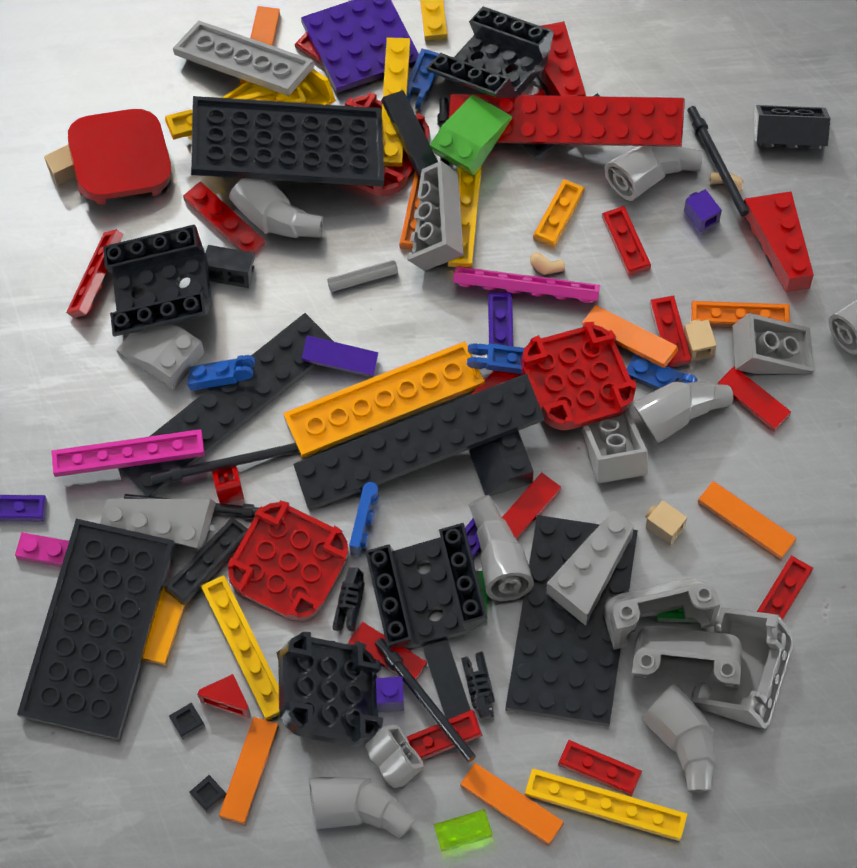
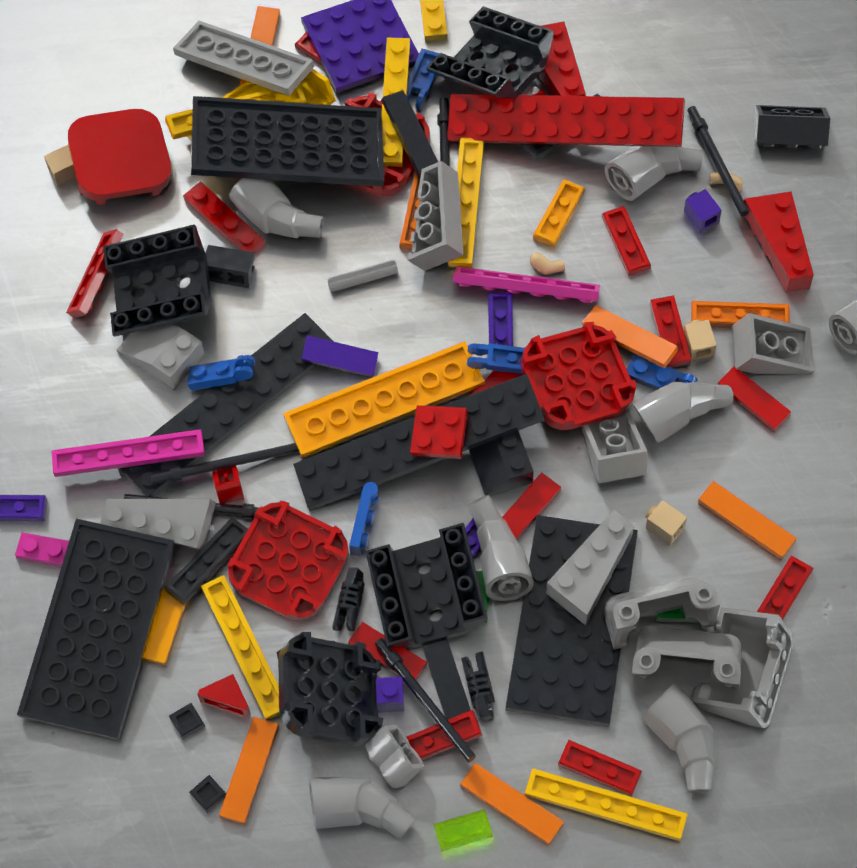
bright green slope [430,94,512,176] -> none
none -> red plate [410,405,468,459]

